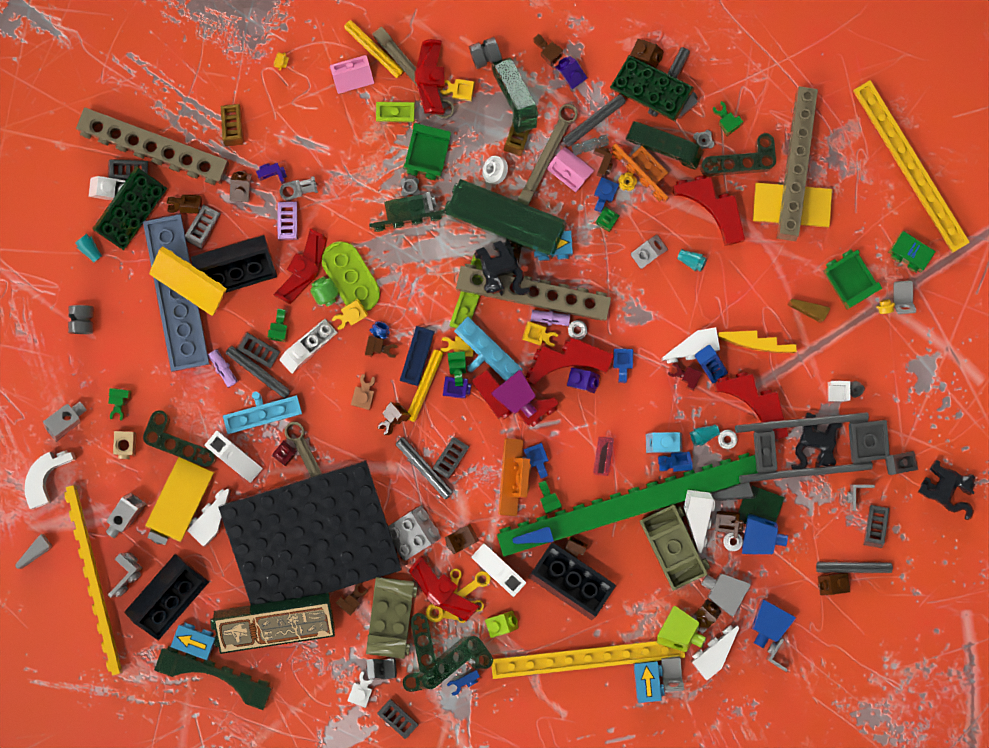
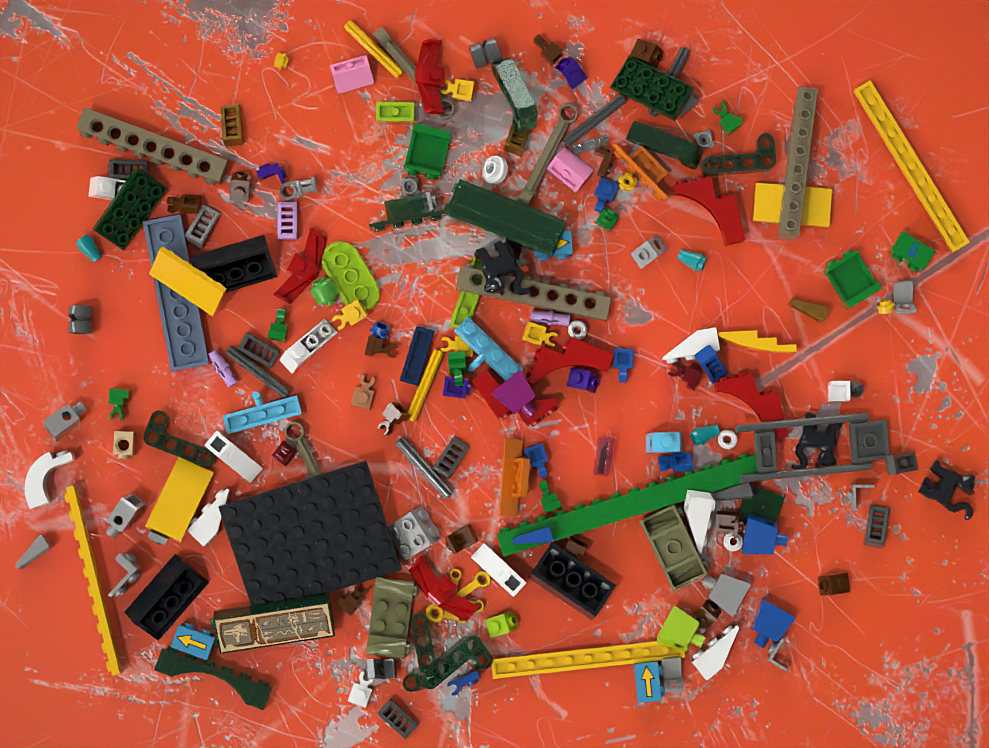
dark grey axle [816,562,893,573] -> none

